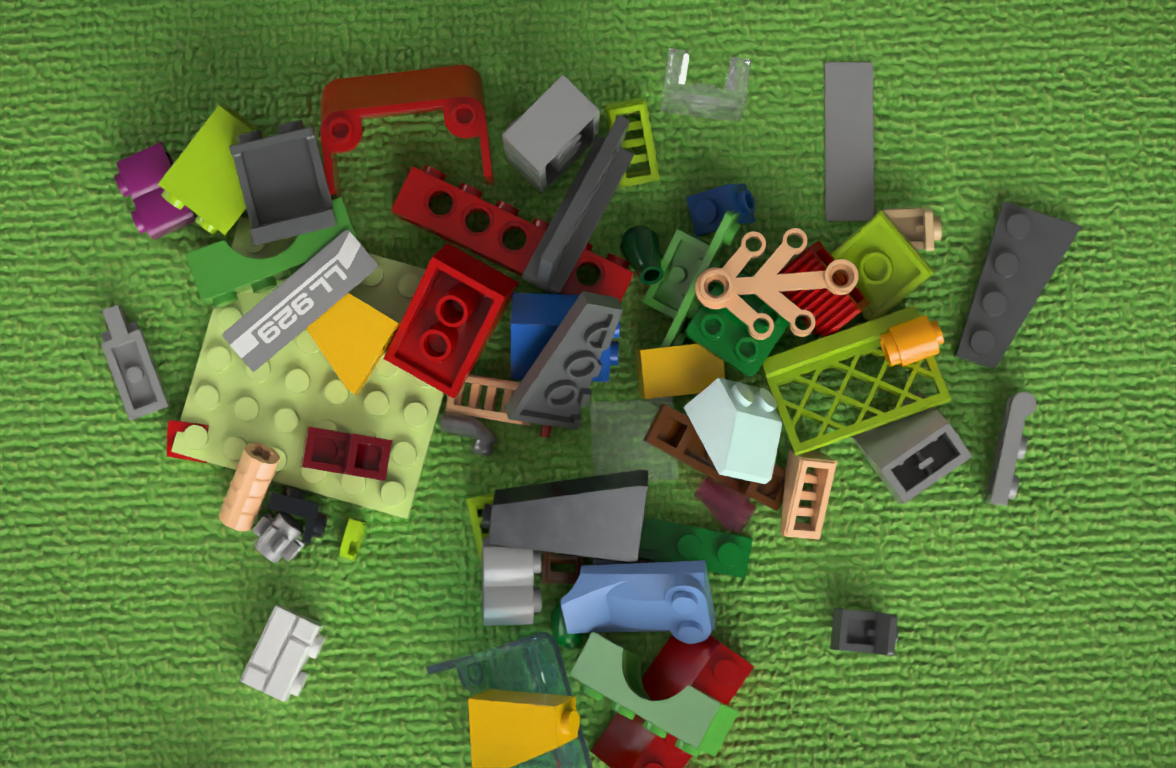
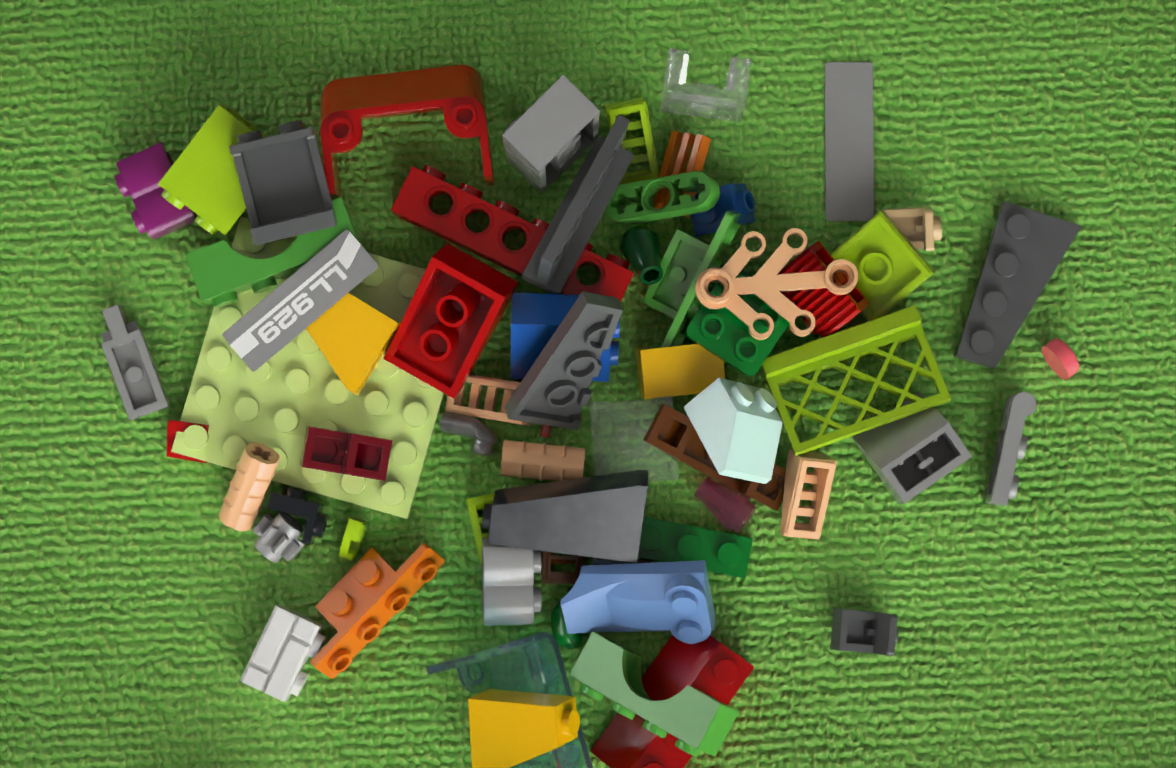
light orange brick [879,315,944,367] -> none
none -> orange bracket [311,543,445,679]
none -> light nougat axle [500,440,585,481]
none -> bright green beam [605,171,720,225]
none -> orange tile [654,131,711,217]
none -> coral tile [1041,338,1080,380]

